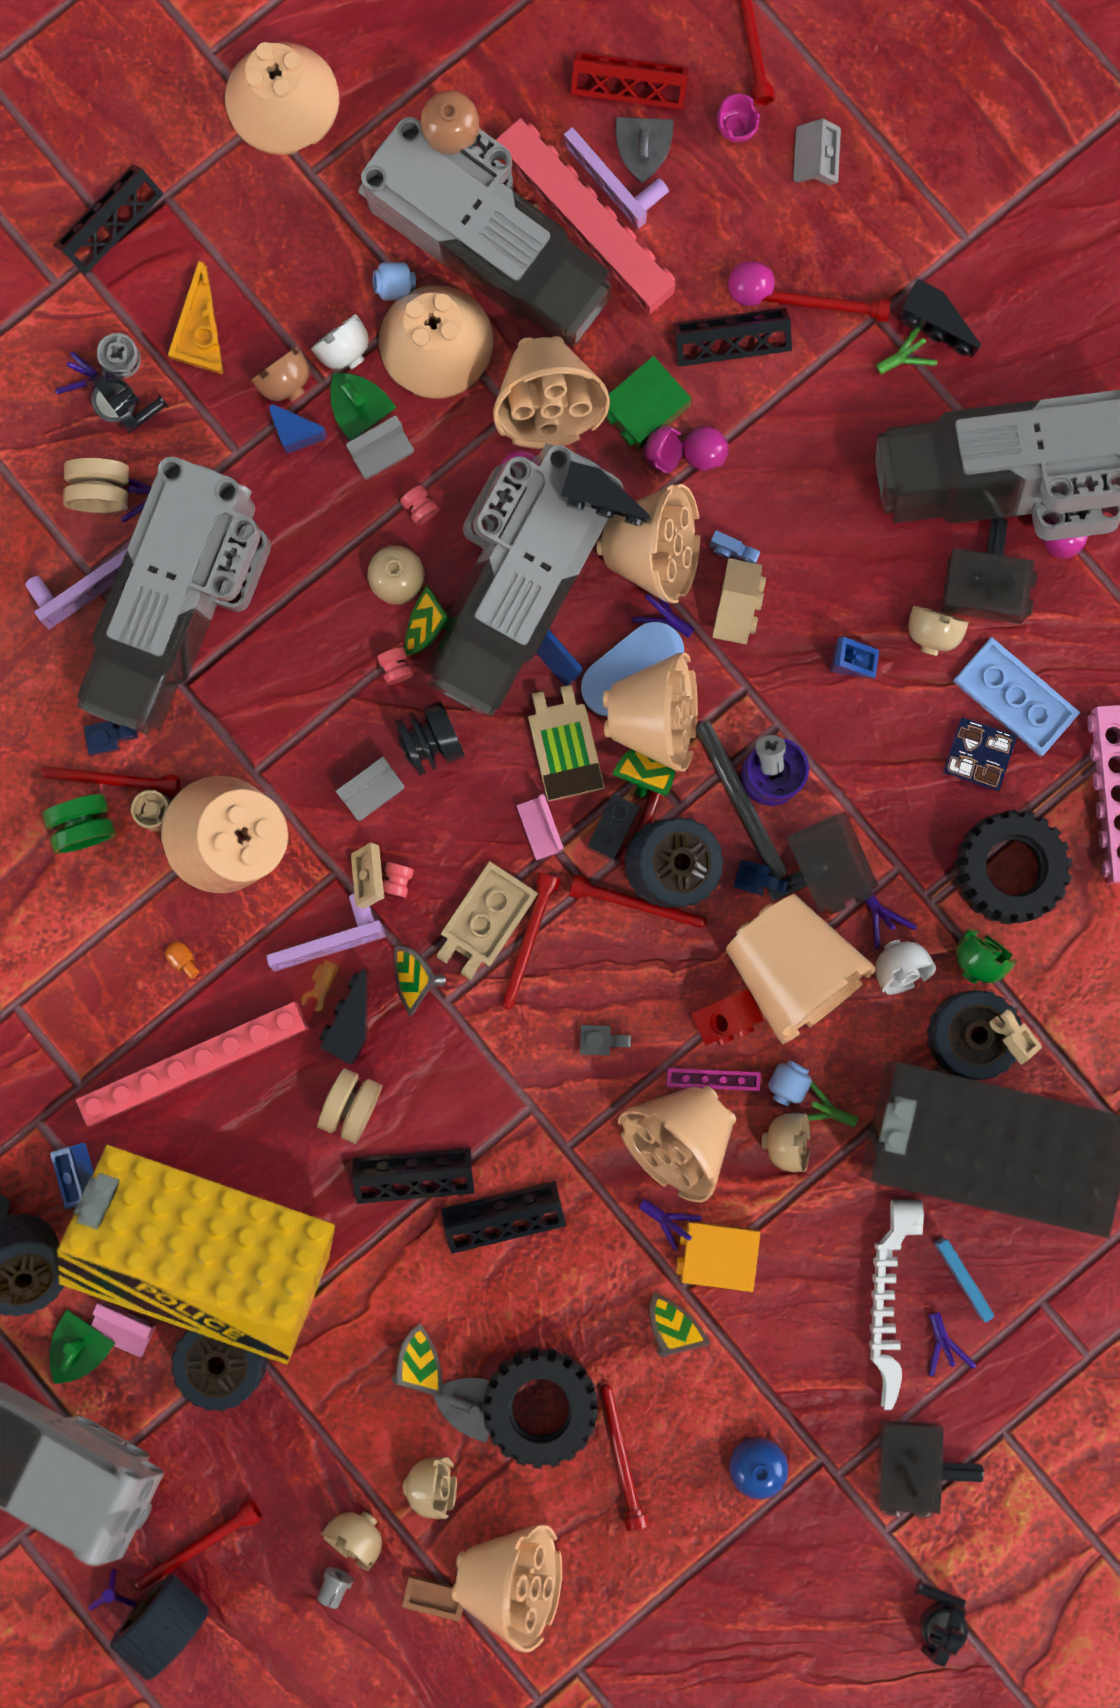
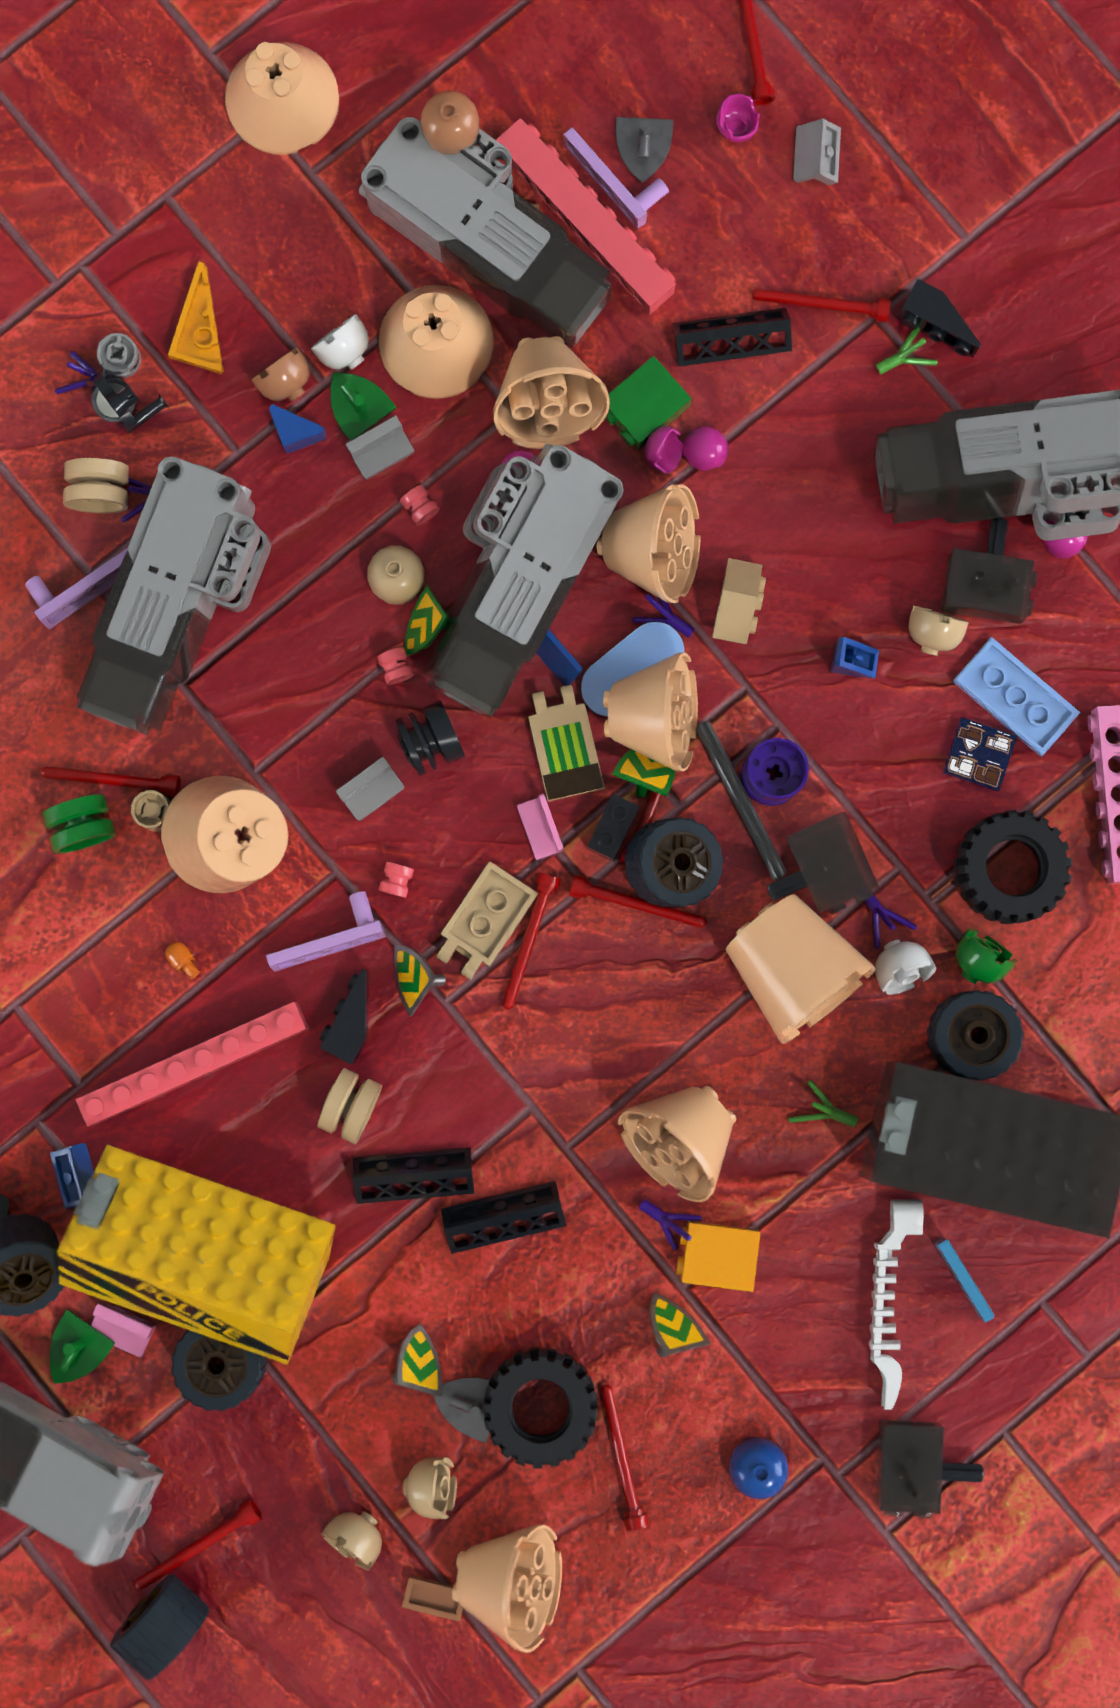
black fence [53,164,164,275] -> none
dark blue plate [84,721,138,756] -> none
dark purple plant [88,1569,137,1610] -> none
clear yellow plate [301,960,339,1012] -> none
light grey bush [317,1567,353,1609] -> none
tan plate [351,843,384,909] -> none
light blue head [372,262,416,301] -> none
black slope [561,461,651,526] -> none
red fence [571,51,689,110] -> none
dark grey plate [580,1025,631,1056] -> none
dark pink piece [667,1068,761,1091] -> none
red brick [691,988,764,1046] -> none
medium blue plate [709,530,760,563] -> none
dark pink hair [727,262,775,306] -> none
dark blue plate [733,859,788,896] -> none
light grey bush [756,735,786,775] -> none
tan cylinder [762,1113,811,1172] -> none
light blue head [768,1060,812,1106] -> none
black piece [914,1578,968,1668] -> none
dark purple plant [928,1312,976,1376] -> none
tan plate [989,1009,1042,1065] -> none

